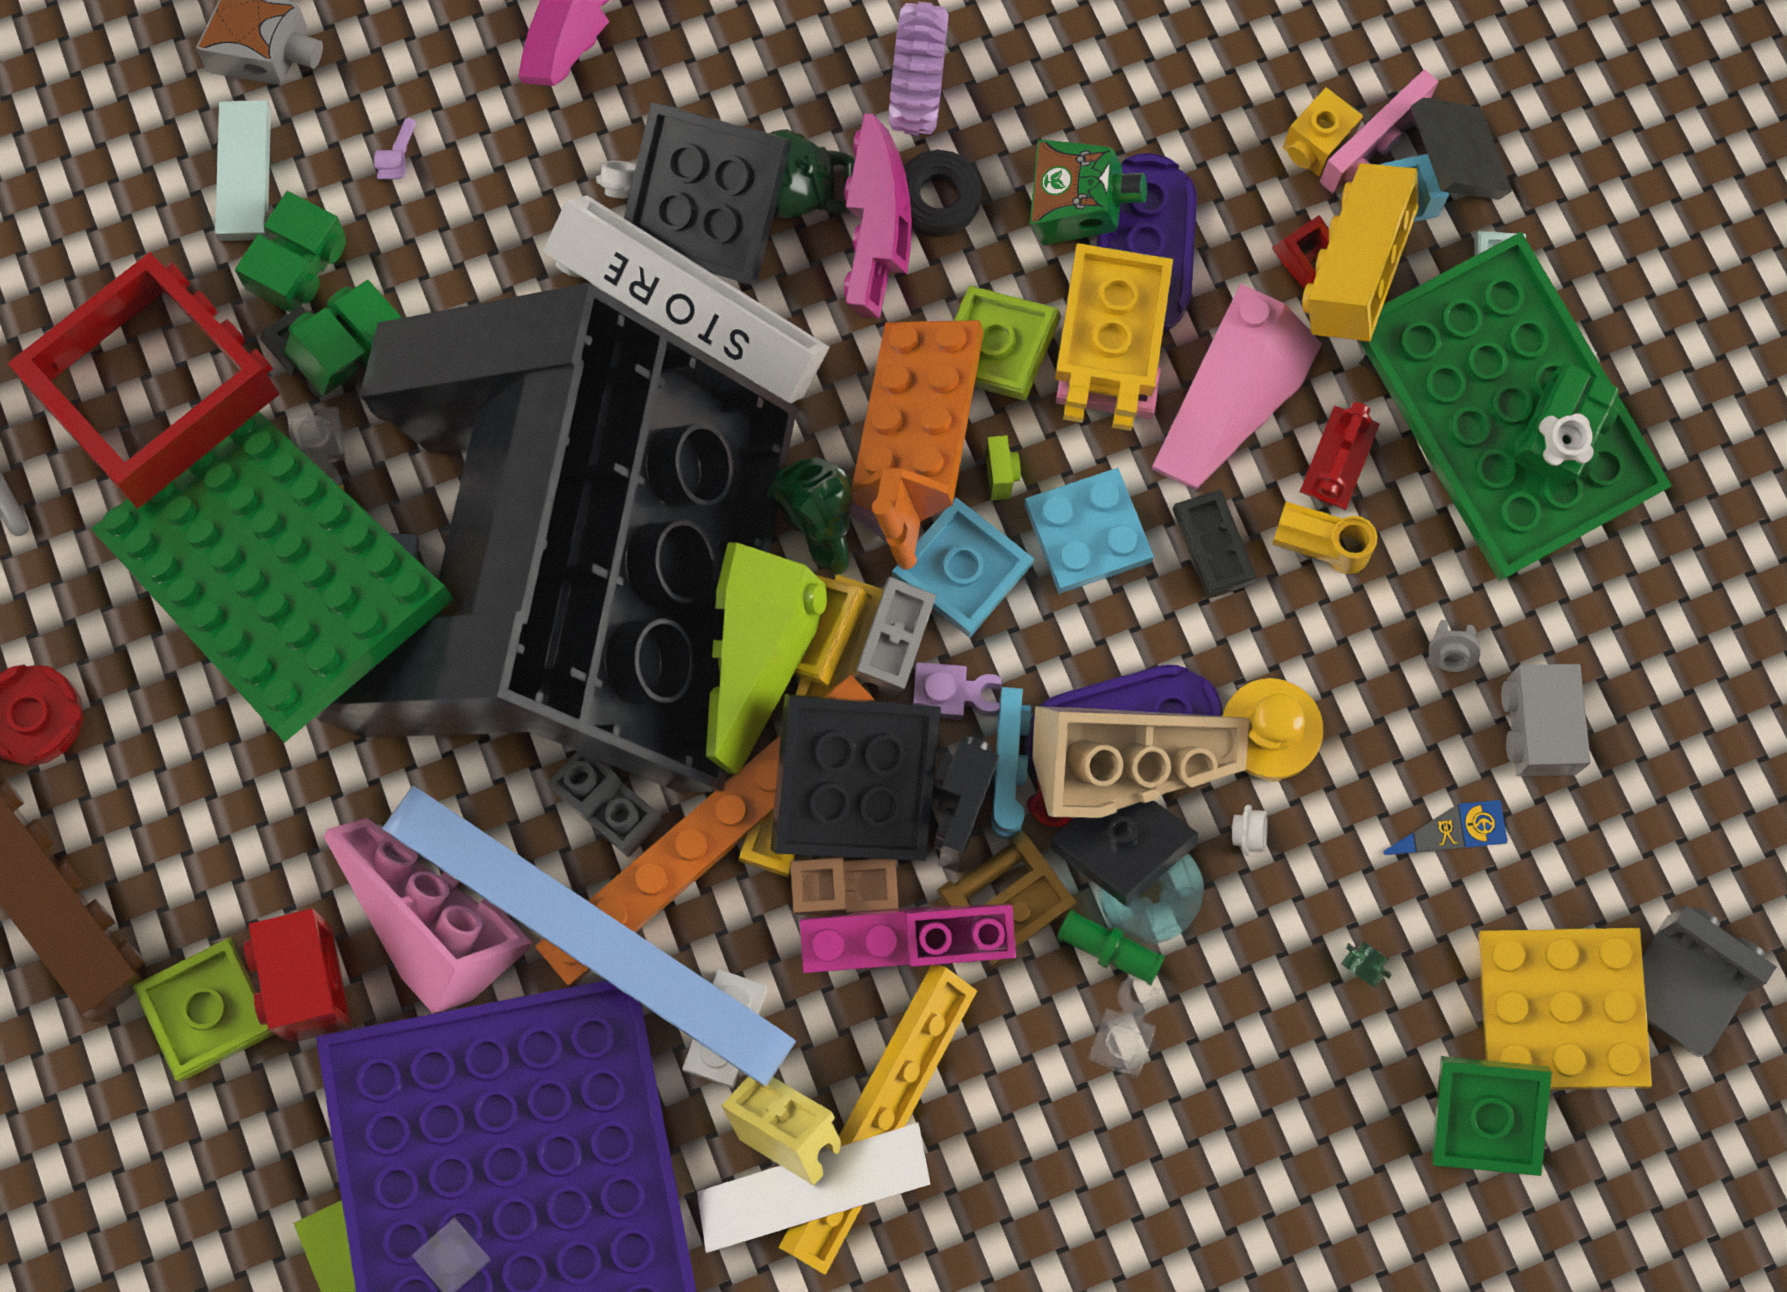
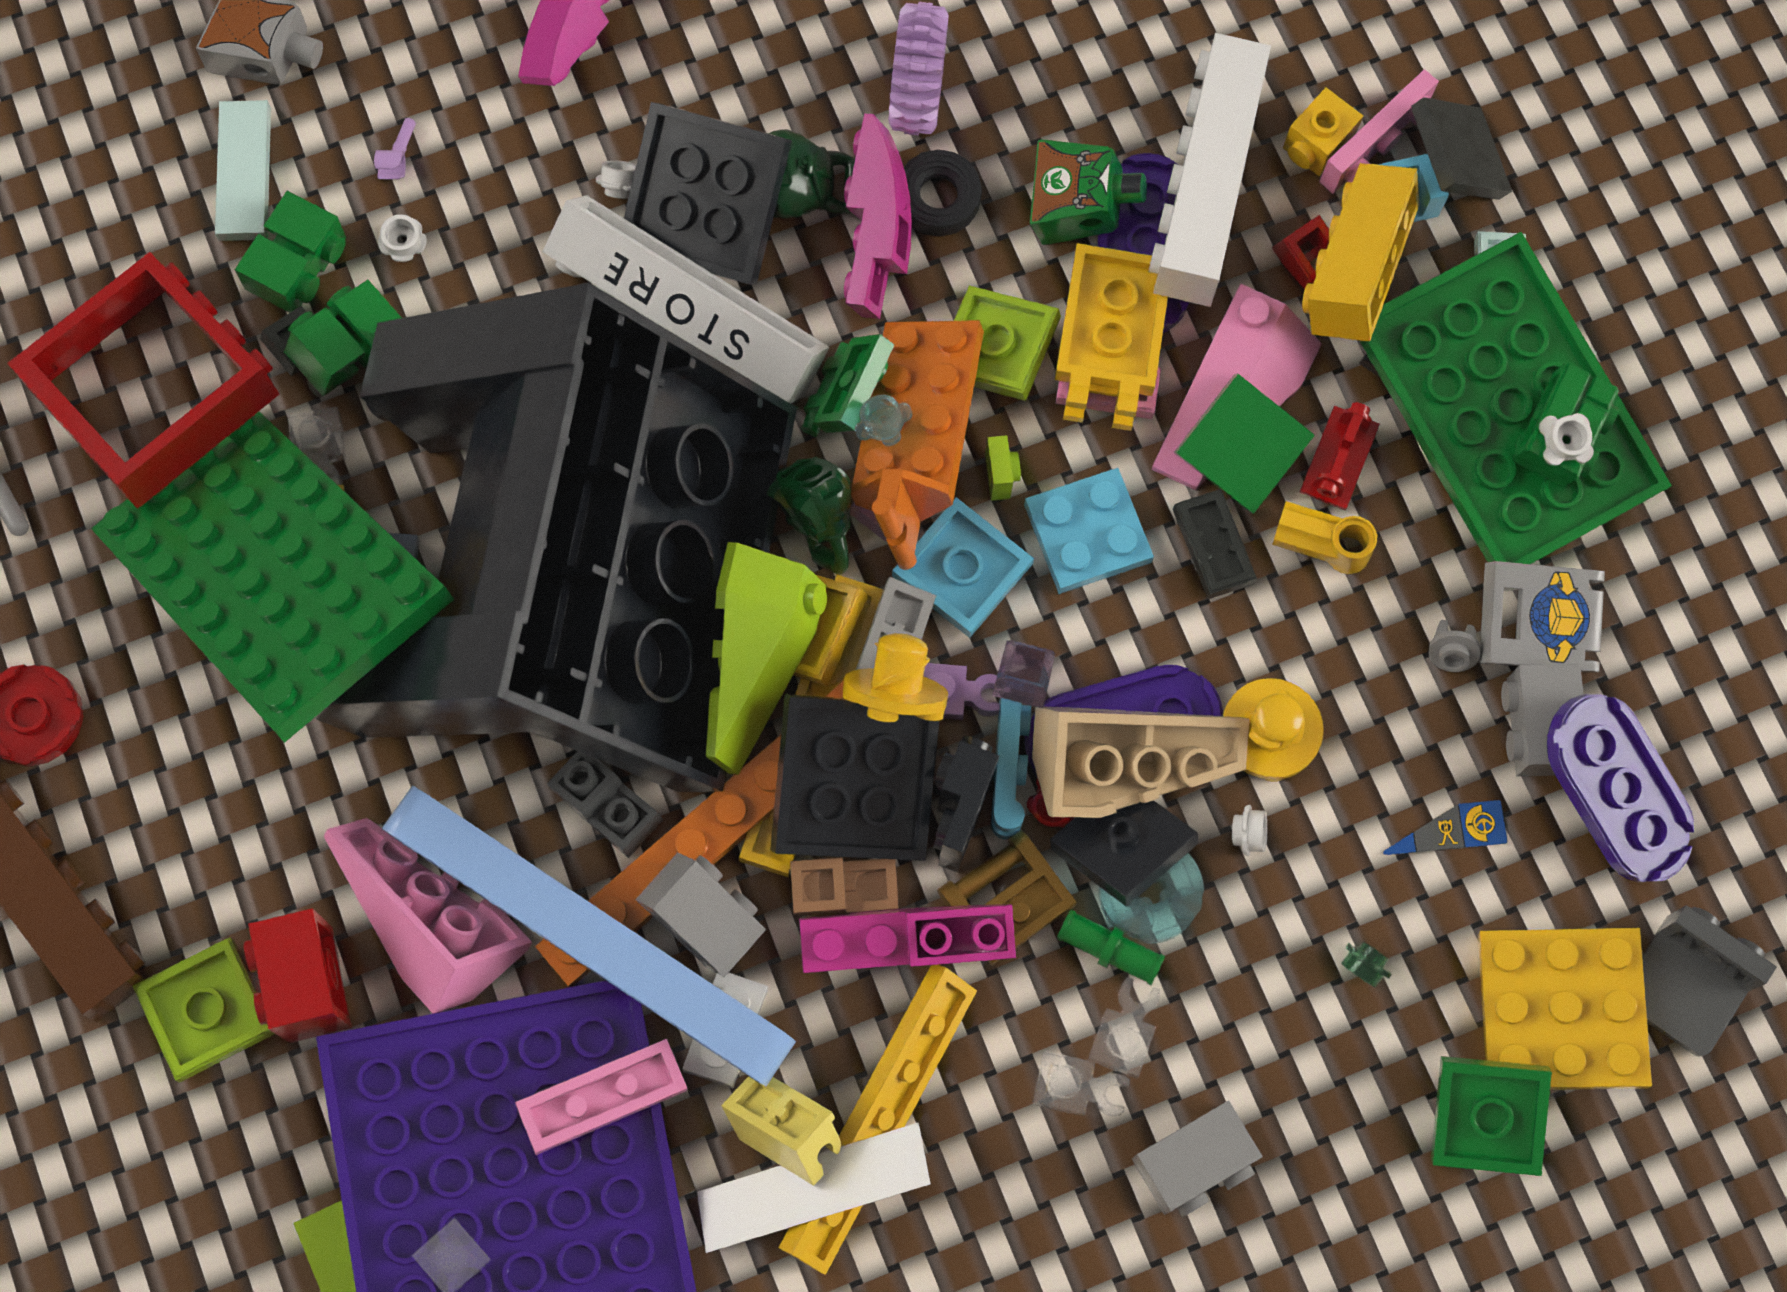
none -> white plate [378,215,427,262]
none -> bright pink plate [515,1039,687,1155]
none -> light grey brick [635,852,766,977]
none -> green plate [800,334,895,437]
none -> yellow plate [843,633,948,722]
none -> clear light blue plate [855,395,913,446]
none -> clear purple tile [992,640,1056,709]
none -> clear plate [1032,1051,1130,1116]
none -> light grey brick [1132,1100,1263,1217]
none -> white brick [1148,33,1271,307]
none -> green tile [1174,374,1315,514]
none -> light grey container [1479,561,1605,673]
none -> tile [1547,694,1694,882]

